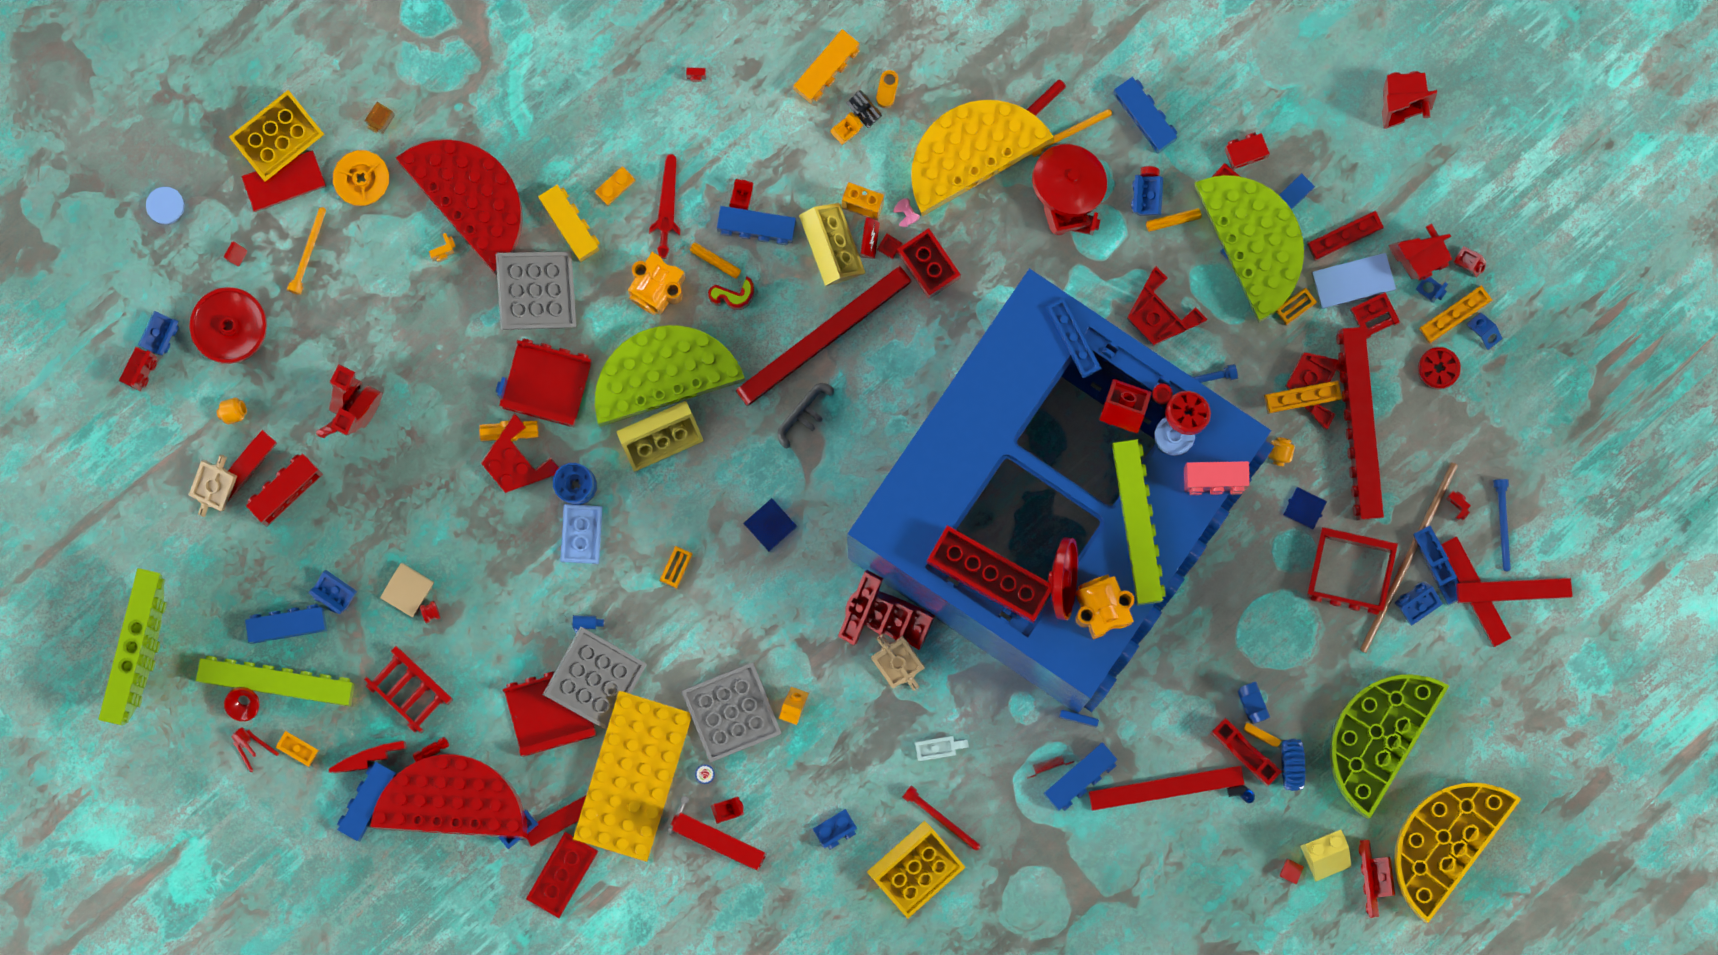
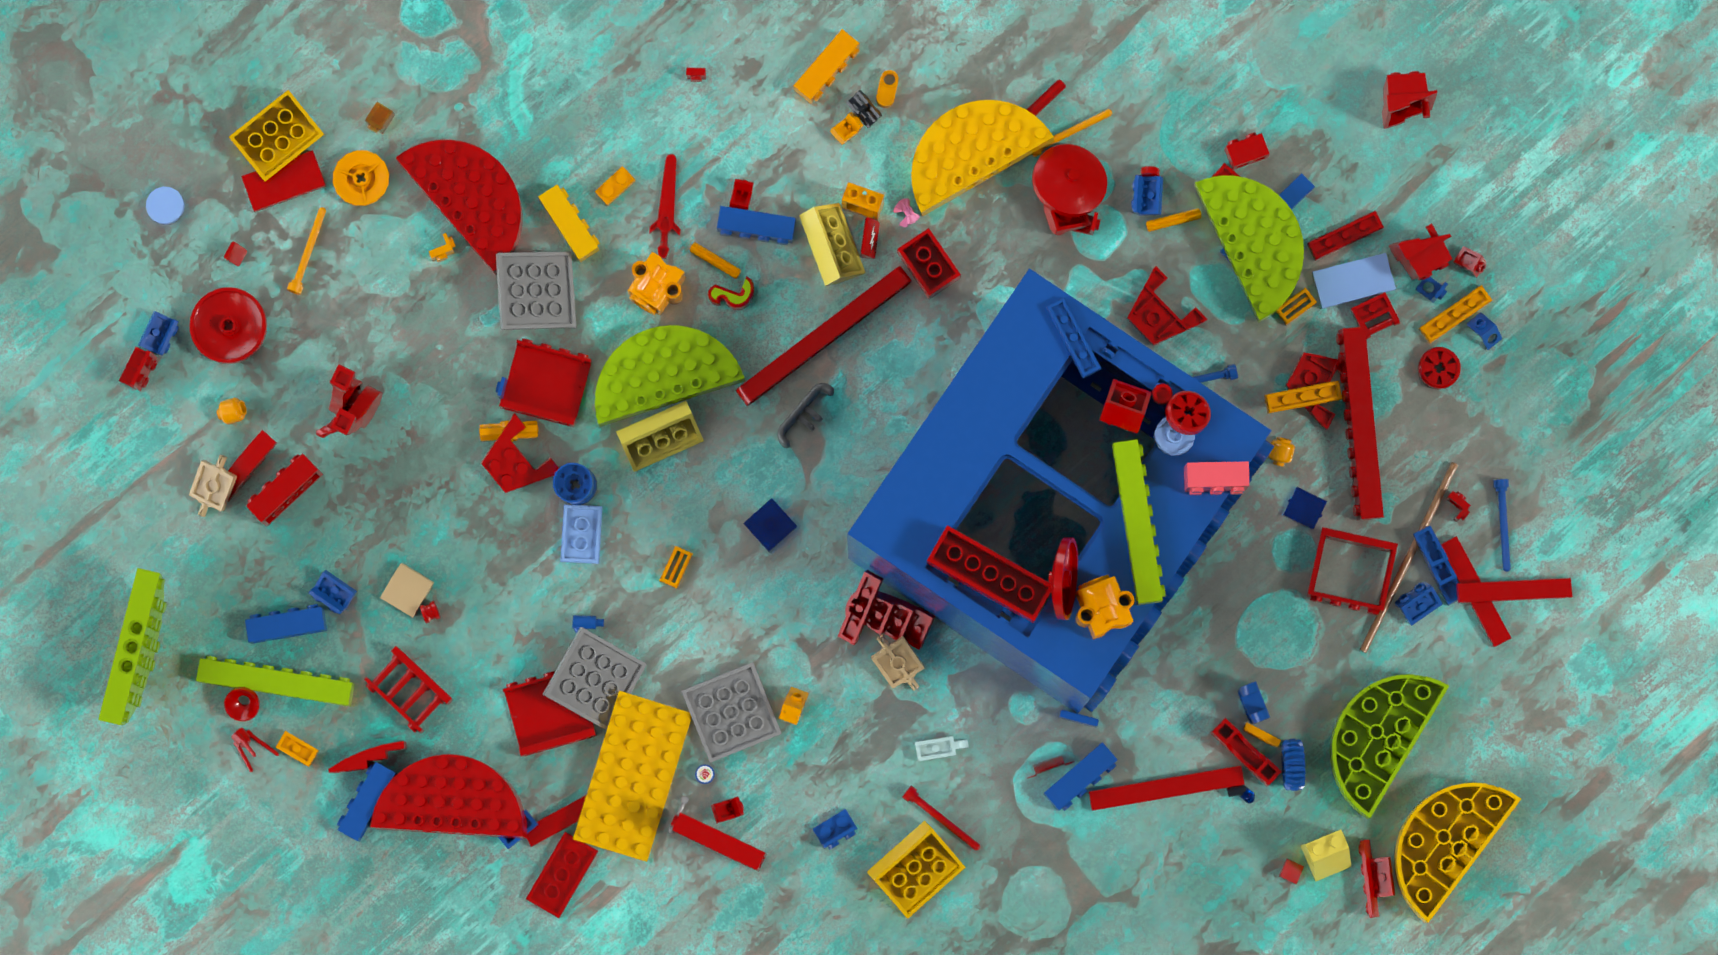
red axle [413,737,449,762] -> none
red tile [877,233,903,260] -> none
blue brick [1113,76,1178,154] -> none

